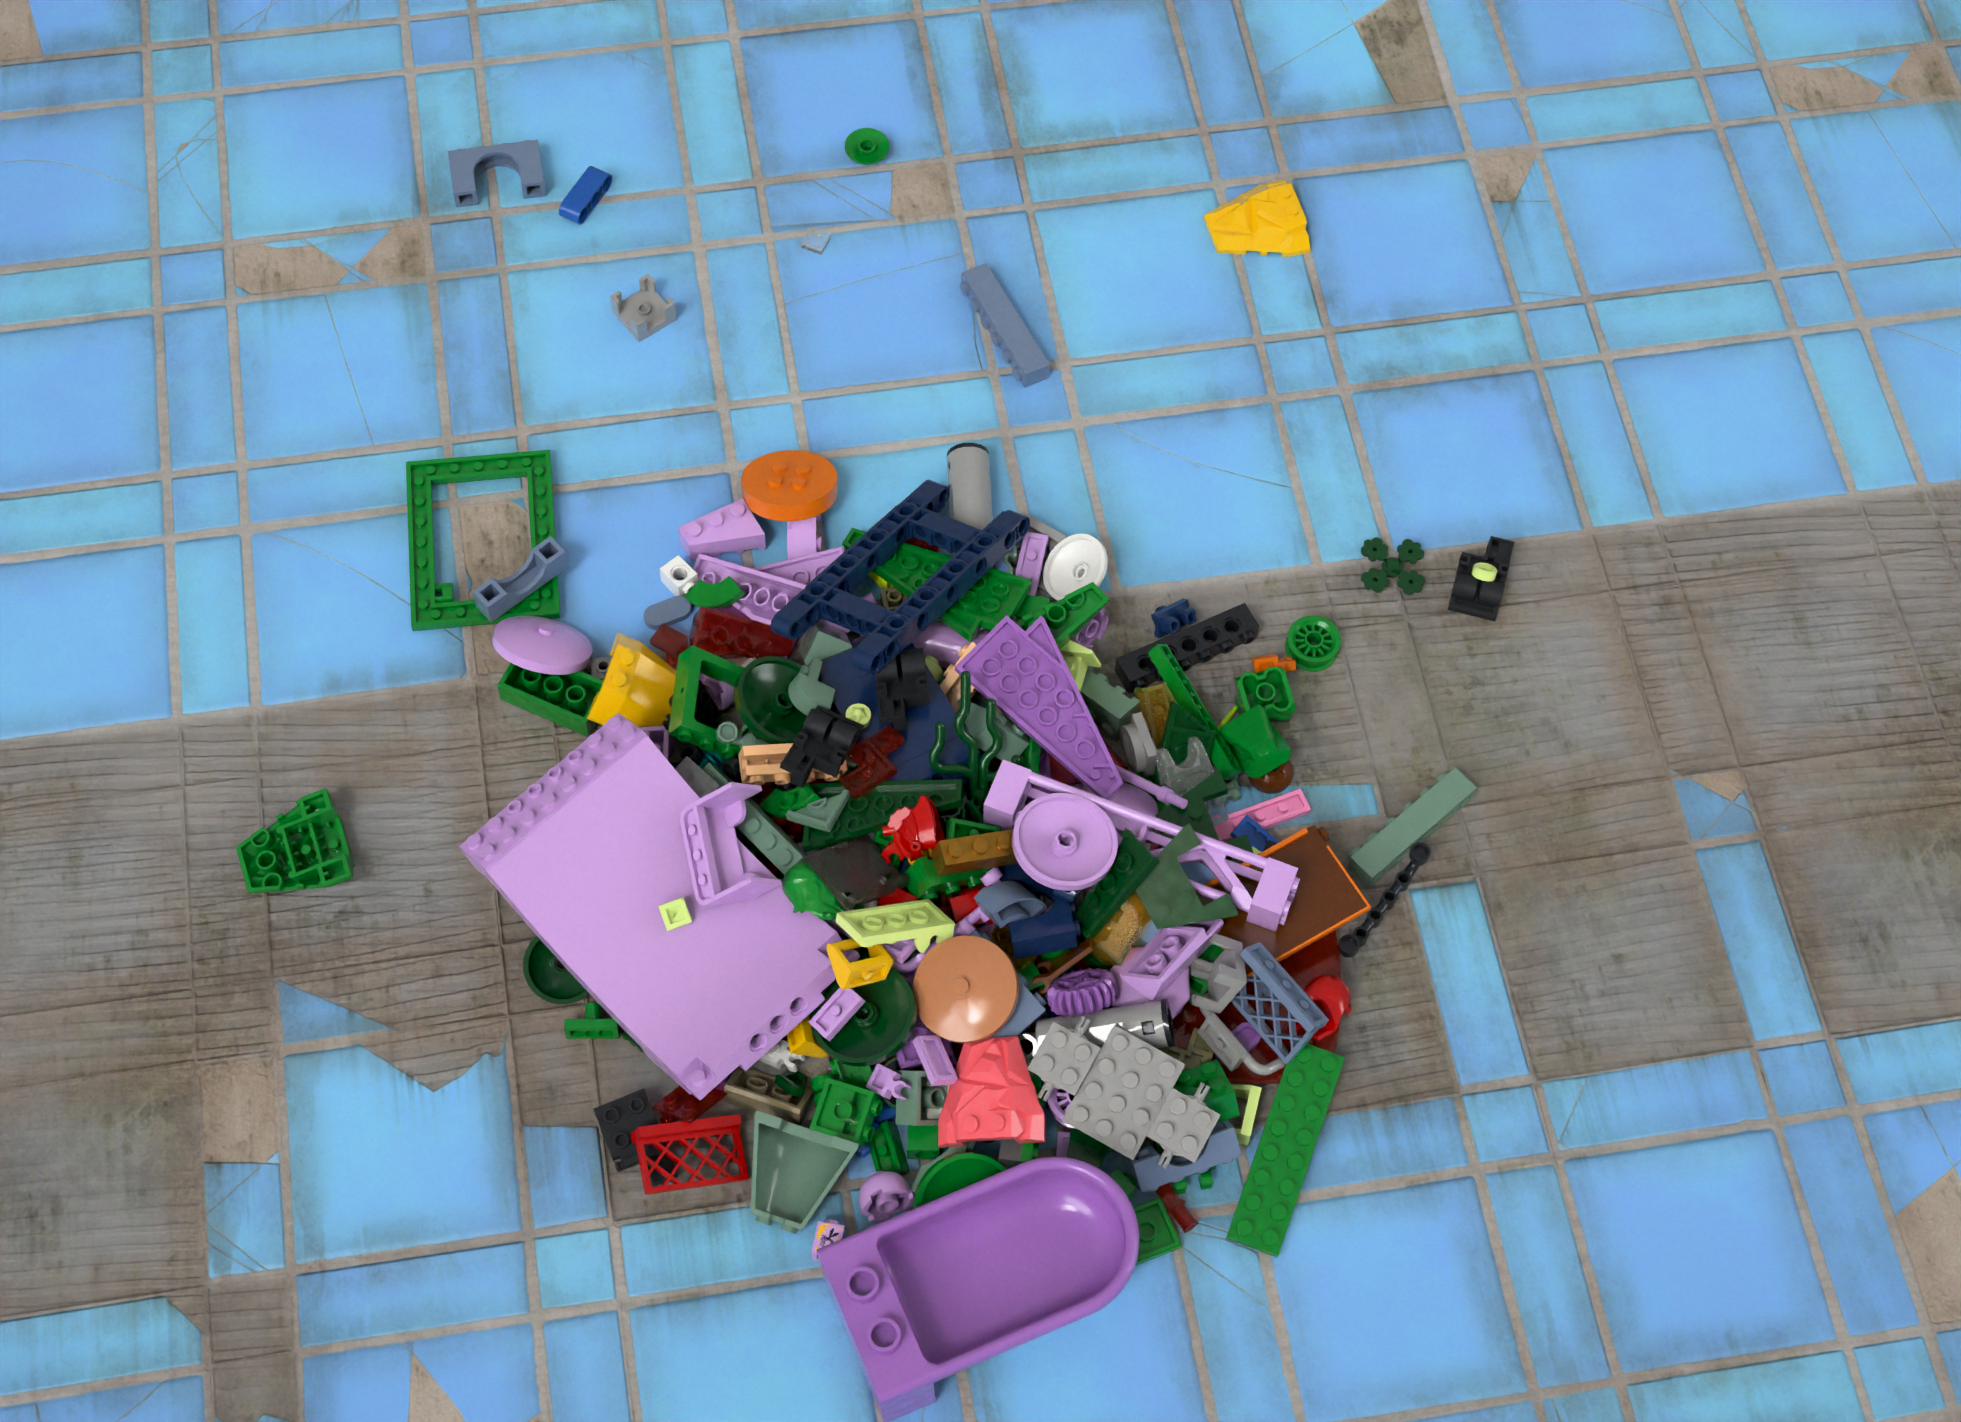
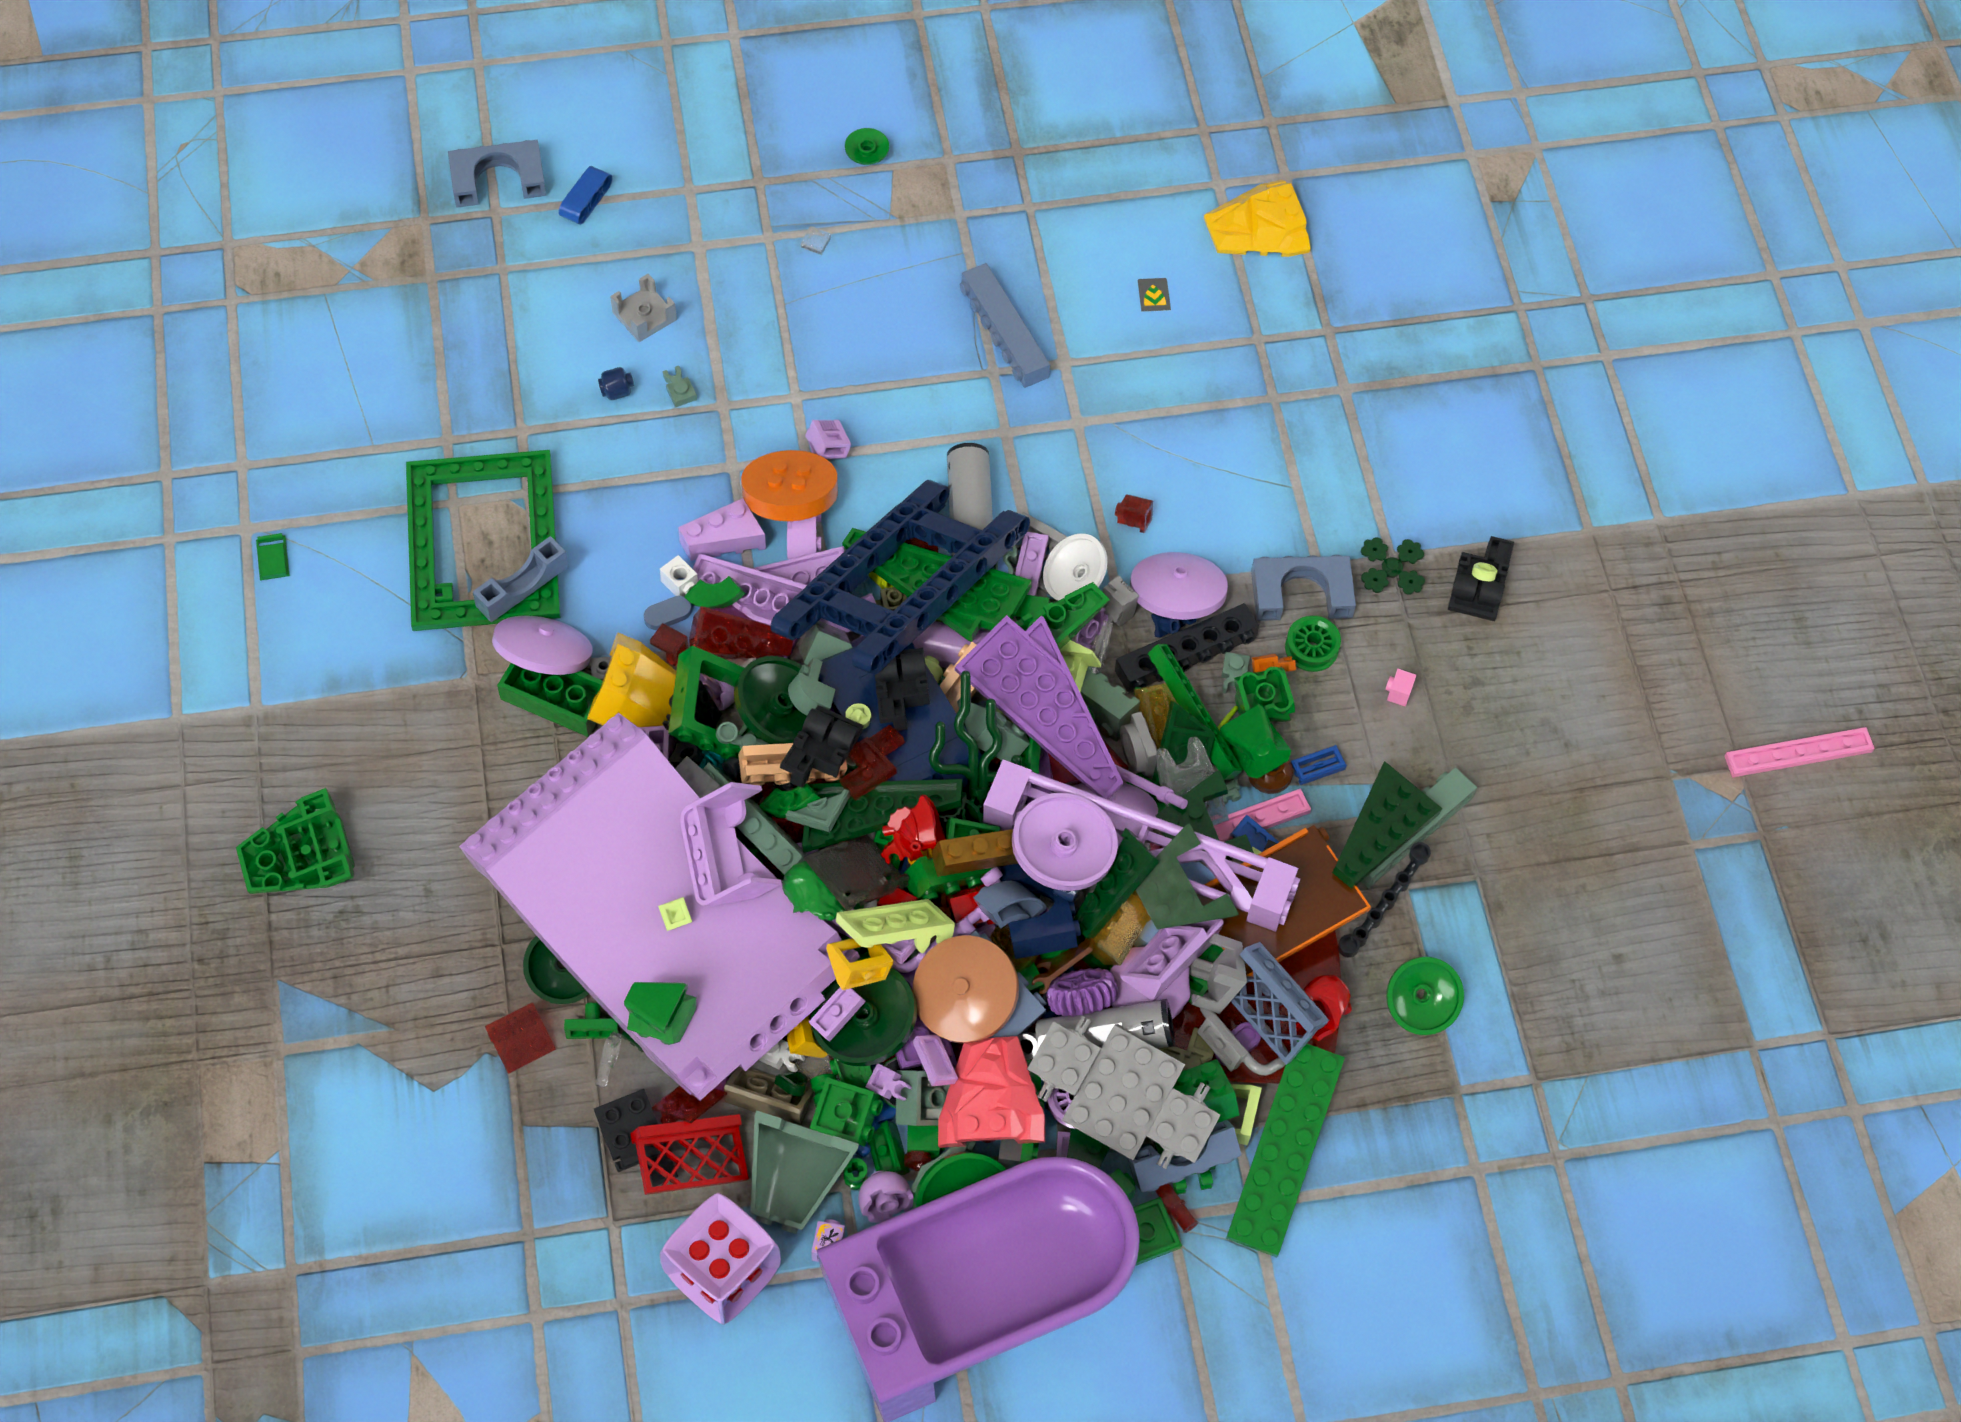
none -> green piece [256,533,290,581]
none -> clear red hinge [485,1002,556,1074]
none -> clear tile [596,1032,622,1088]
none -> dark blue head [598,367,634,400]
none -> green piece [624,982,696,1045]
none -> lavender piece [660,1193,781,1325]
none -> sand green plate [663,366,697,408]
none -> lavender piece [805,420,851,459]
none -> green bush [843,1158,868,1190]
none -> clear red tile [904,1151,931,1171]
none -> clear plate [1092,621,1113,674]
none -> light grey piece [1103,576,1139,633]
none -> clear red brick [1115,494,1153,533]
none -> lavender dish [1130,552,1228,620]
none -> dark grey sticker [1138,278,1171,312]
none -> sand green plate [1221,652,1250,694]
none -> sand blue arch [1251,555,1356,621]
none -> blue tile [1291,745,1347,785]
none -> dark green wing [1332,761,1442,889]
none -> bright pink plate [1385,669,1416,707]
none -> green dish [1386,956,1464,1035]
none -> bright pink tile [1724,727,1875,778]

